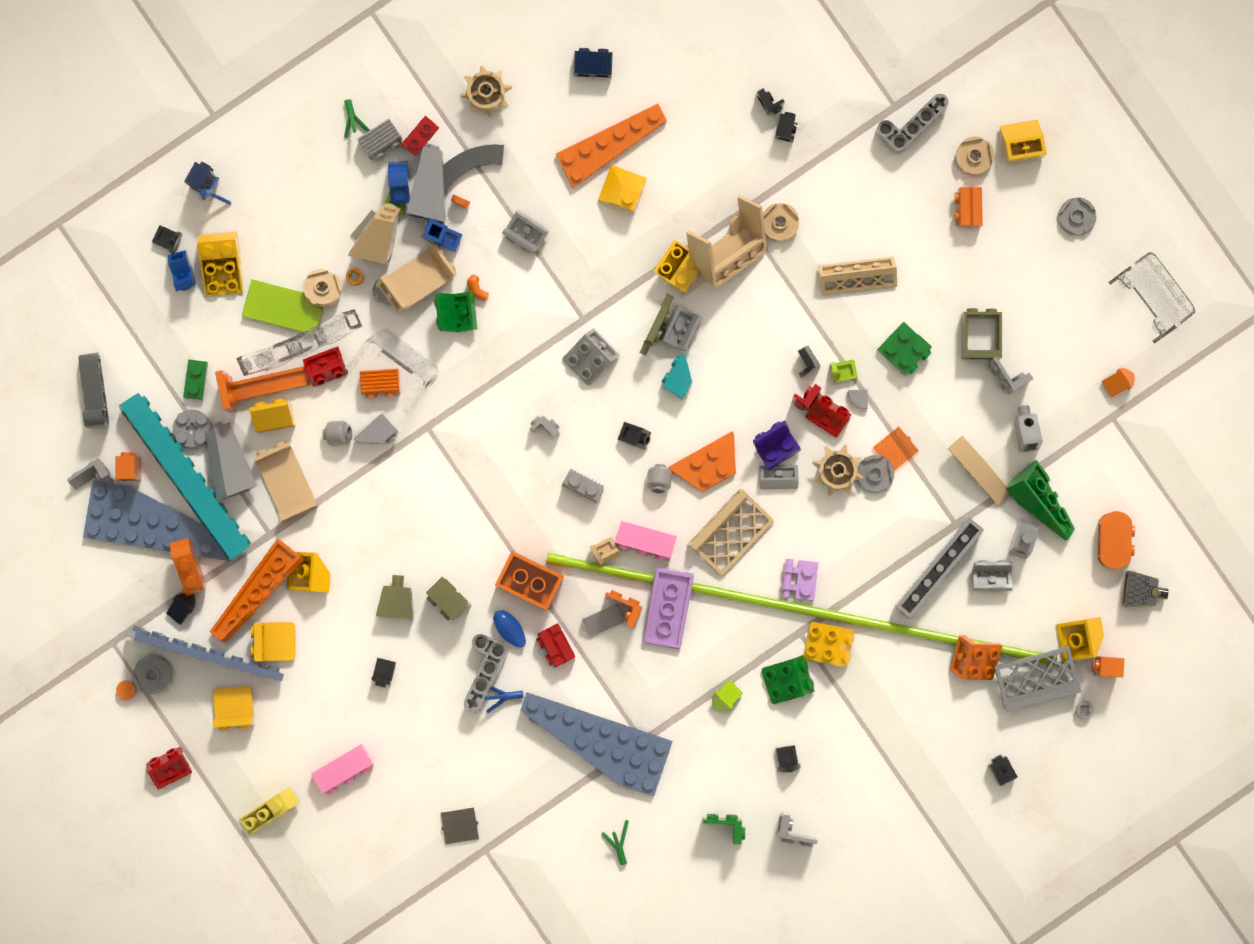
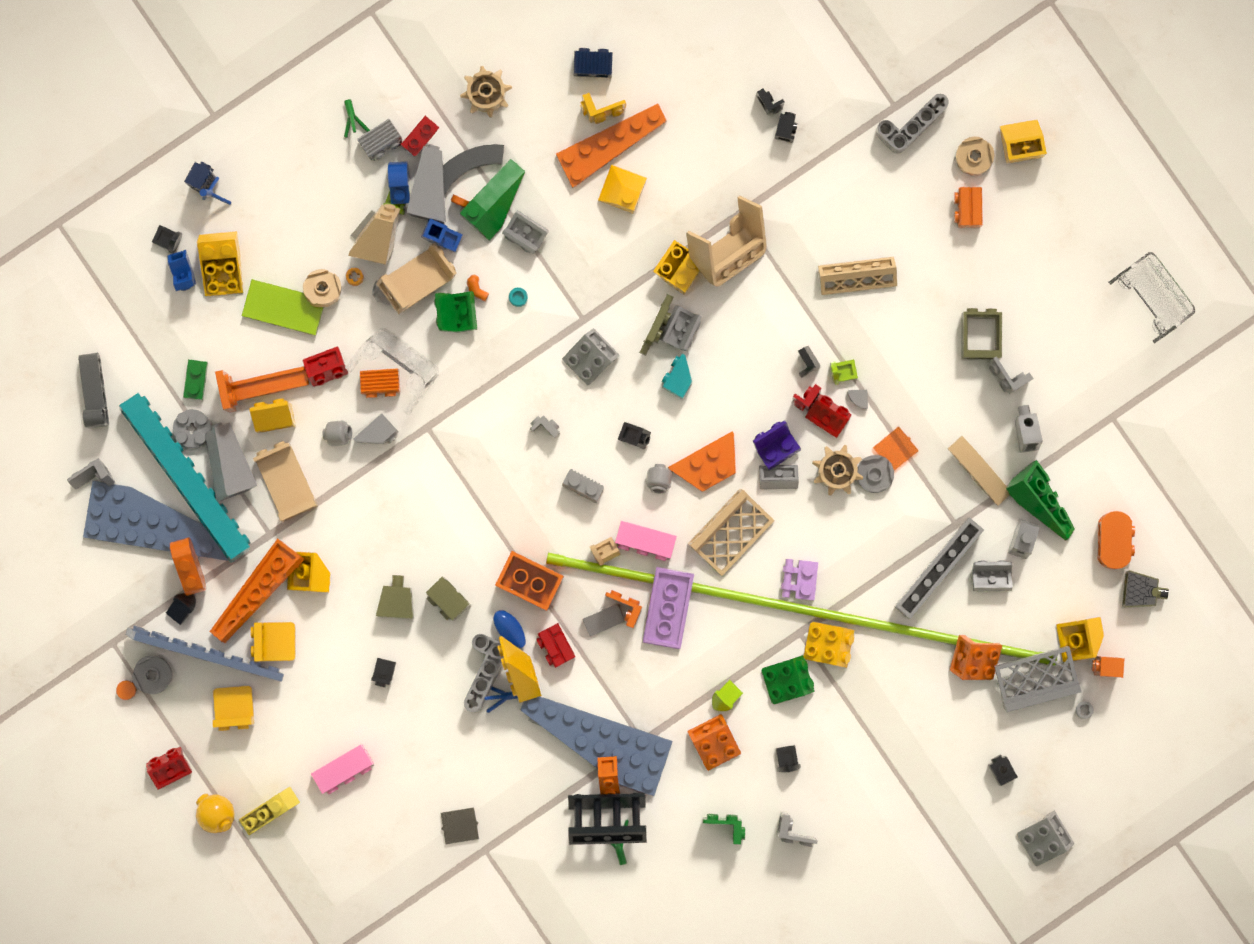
orange brick [115,452,141,481] -> none
clear arch [236,309,363,376] -> none
tan plate [763,203,799,242] -> none
green plate [877,322,932,376] -> none
light grey tile [1058,197,1096,236] -> none
orange tile [1102,368,1135,398] -> none
none -> yellow brick [196,794,235,833]
none -> green wedge [460,159,525,241]
none -> yellow slope [498,636,542,703]
none -> teal tile [509,287,528,307]
none -> black fence [568,793,647,845]
none -> yellow bracket [580,93,626,124]
none -> orange bracket [598,756,620,794]
none -> orange bracket [687,714,741,771]
none -> light grey bracket [1017,810,1074,866]

